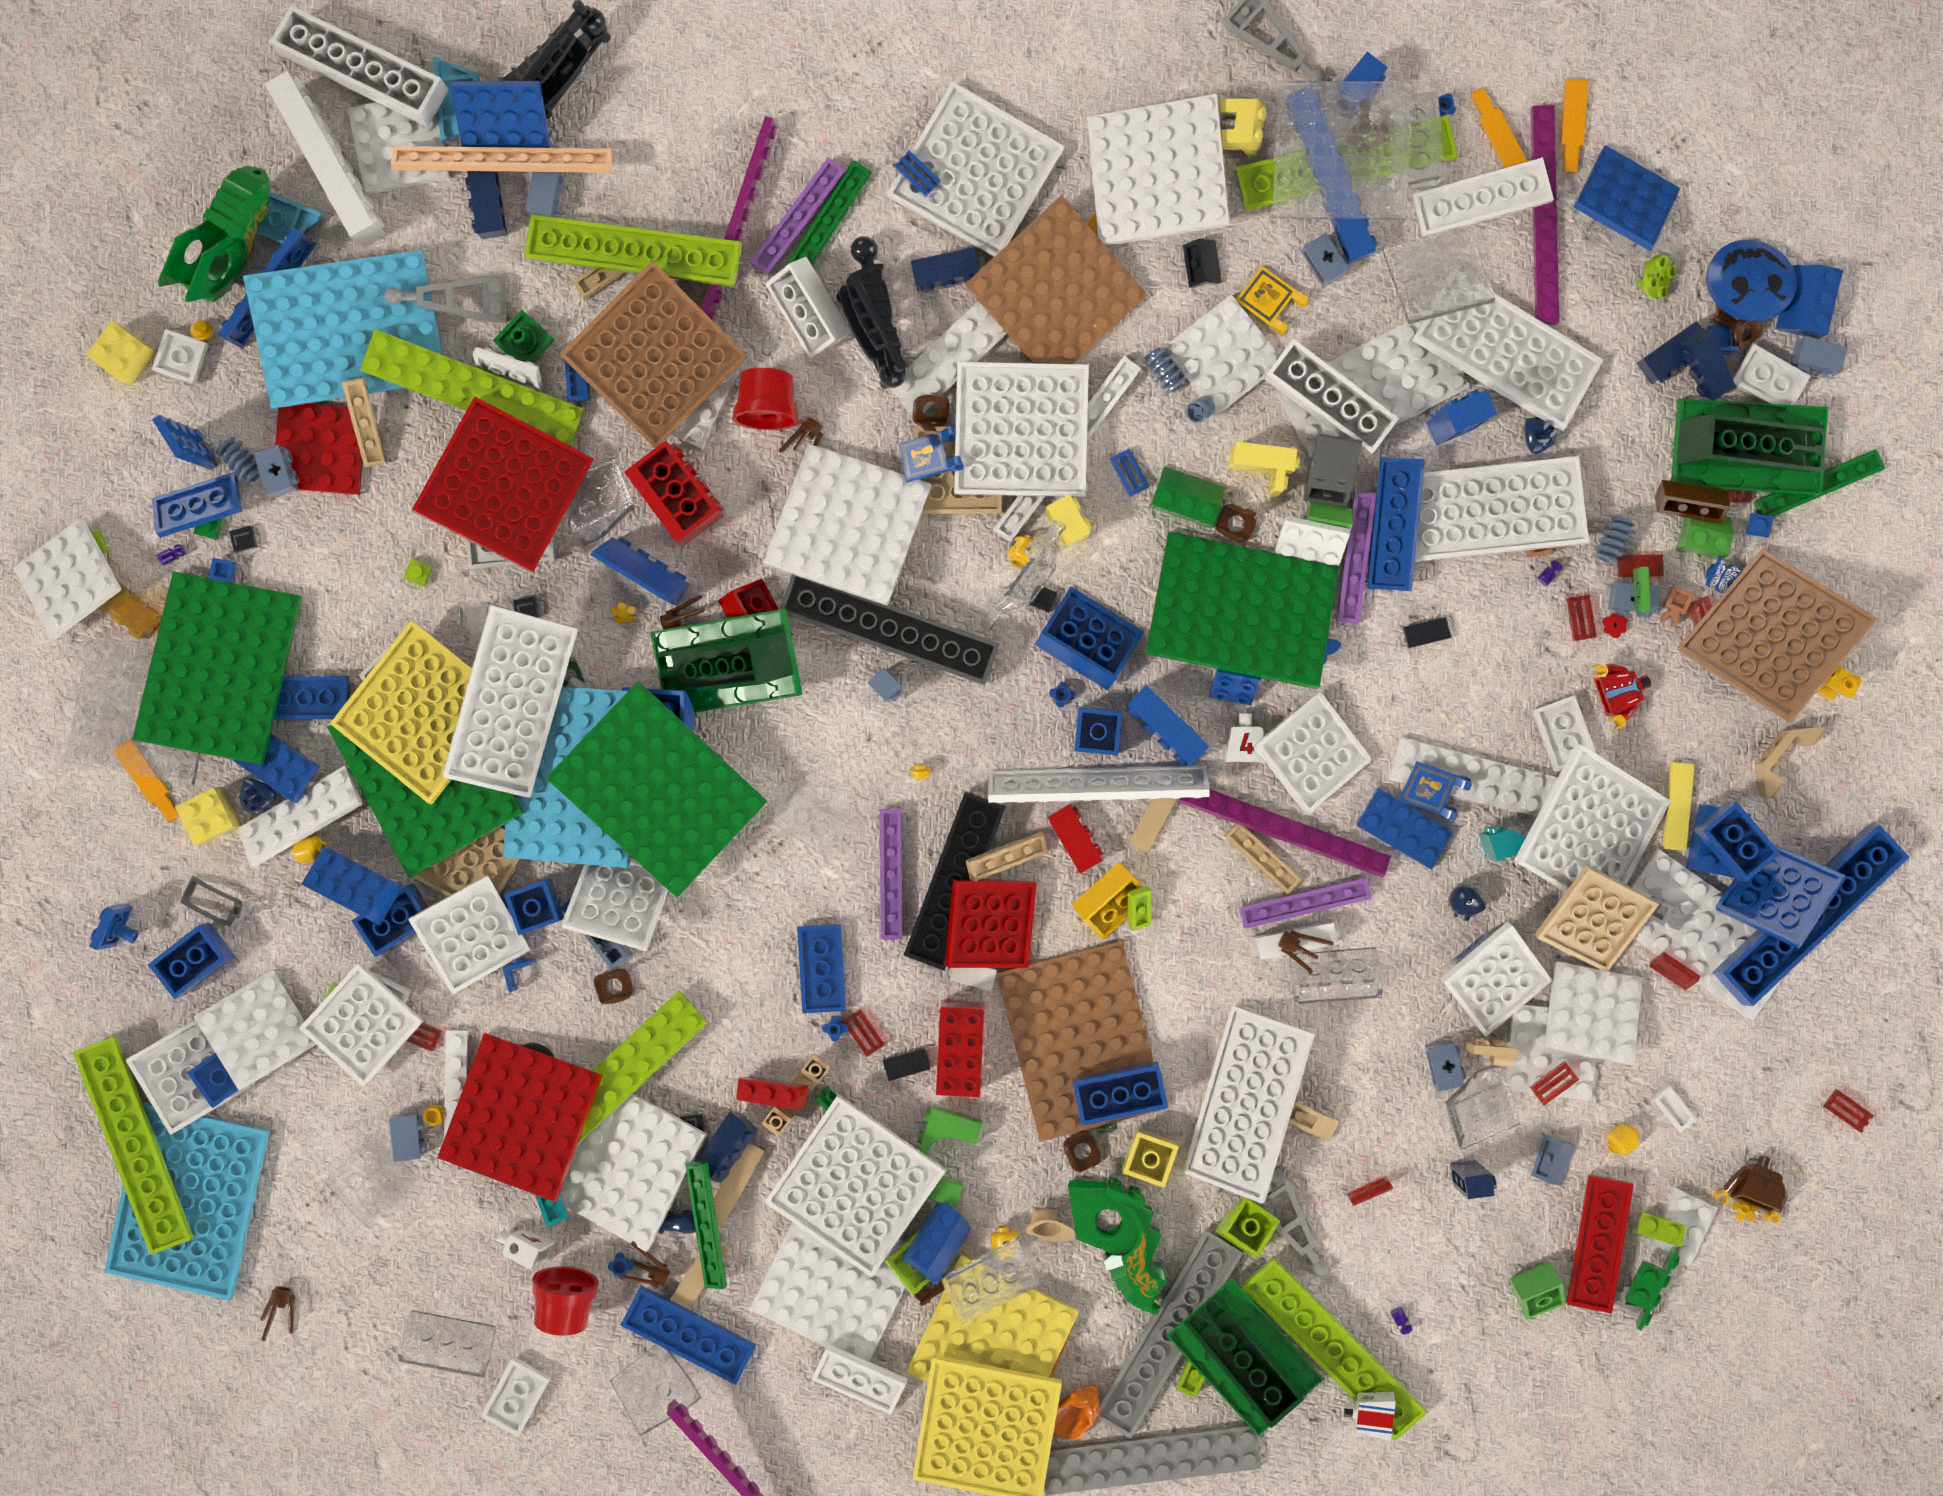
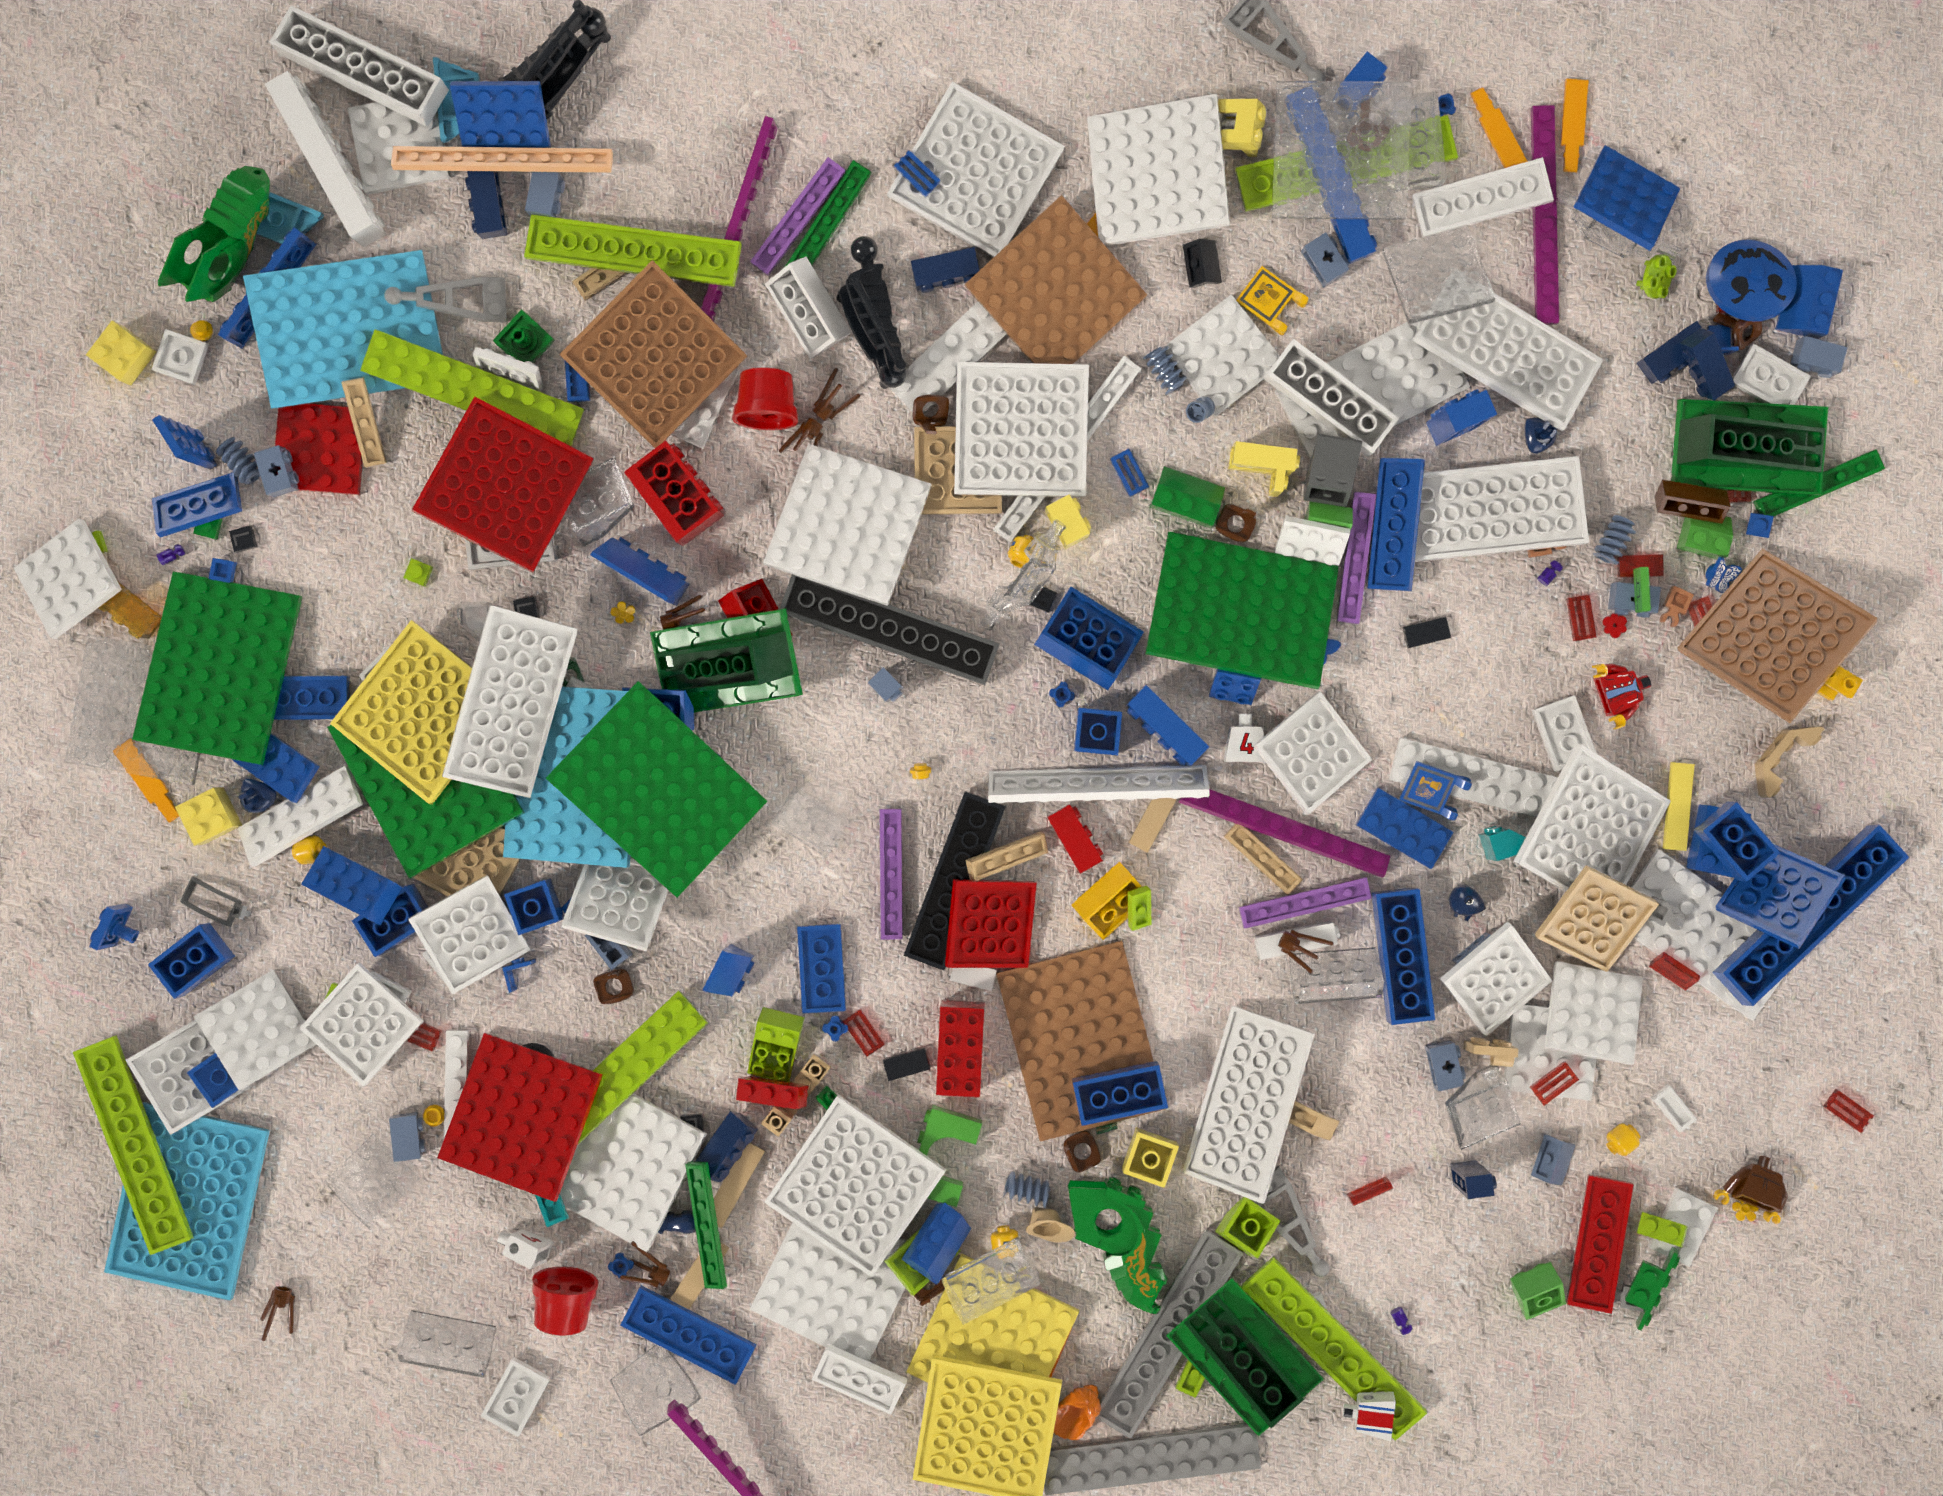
flag [899,426,964,483] -> none
none -> blue slope [703,944,755,997]
none -> lime slope [747,1007,805,1082]
none -> reddish brown plant [812,368,860,421]
none -> sand blue piece [1003,1171,1050,1209]
none -> blue brick [1371,887,1435,1025]

